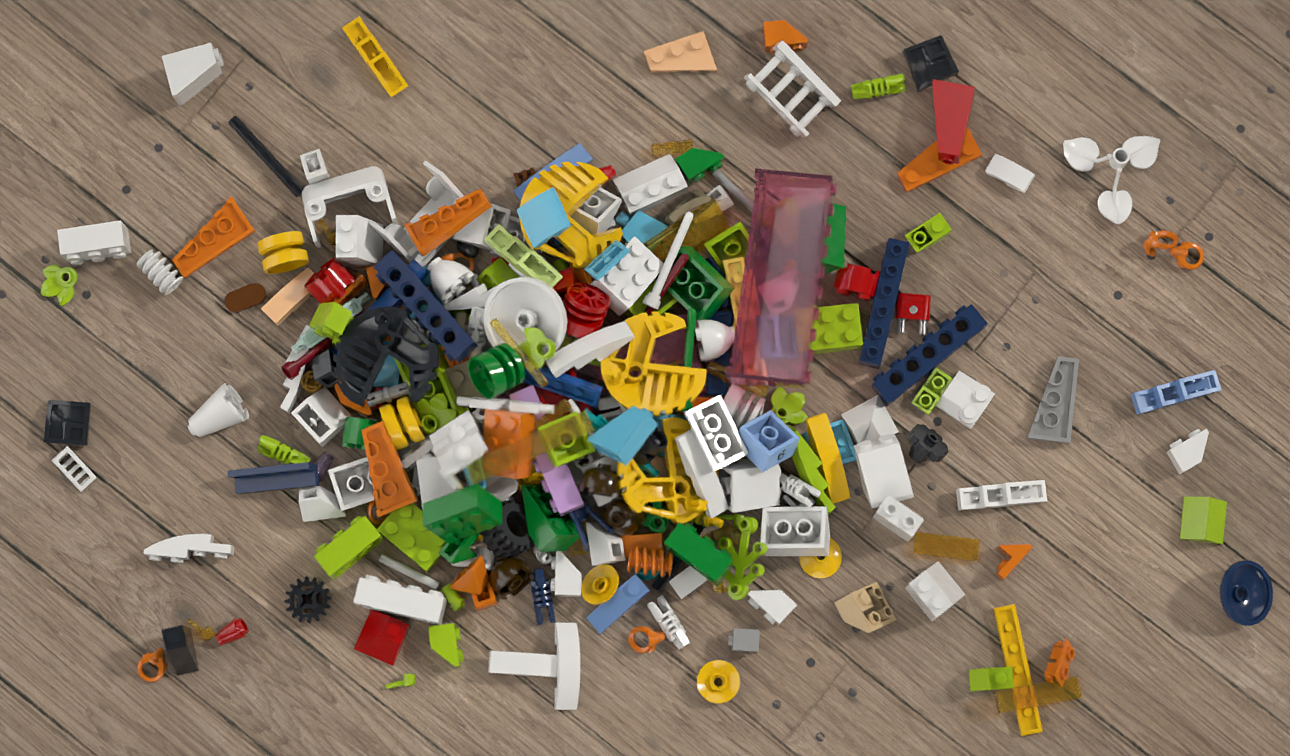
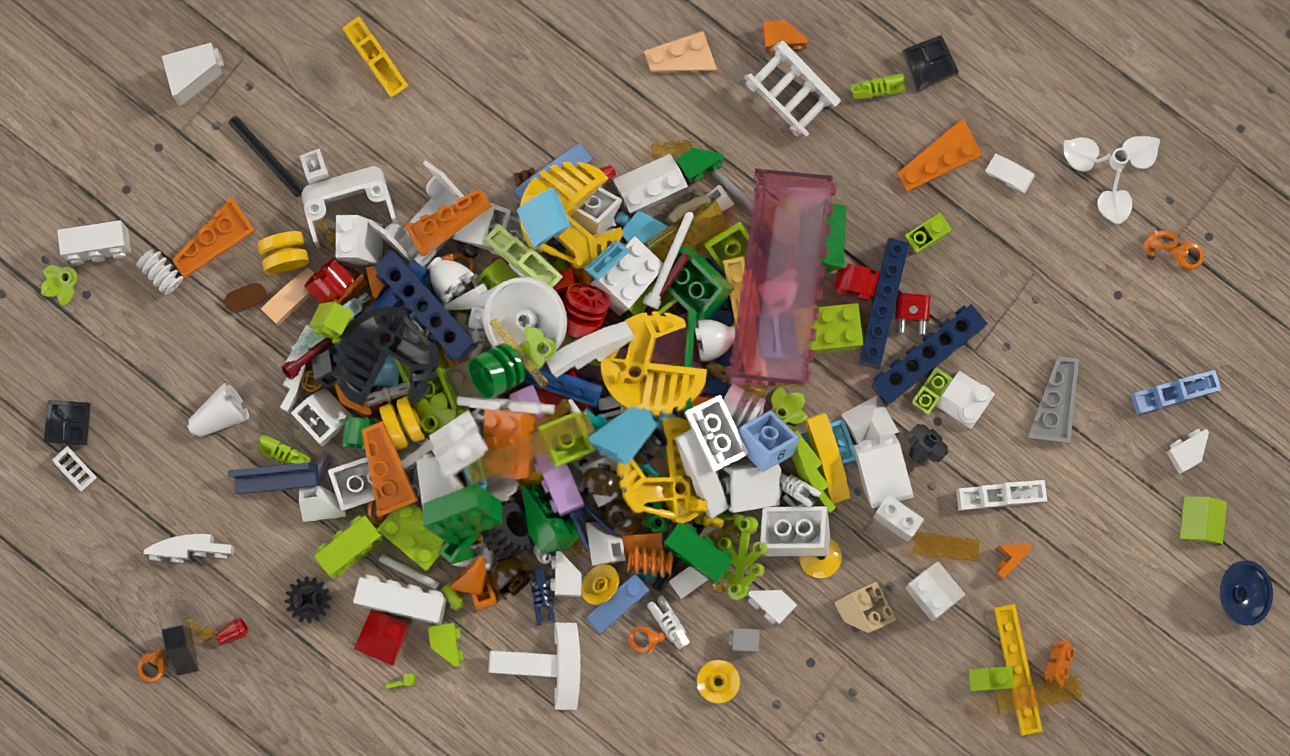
red slope [932,79,975,165] -> none

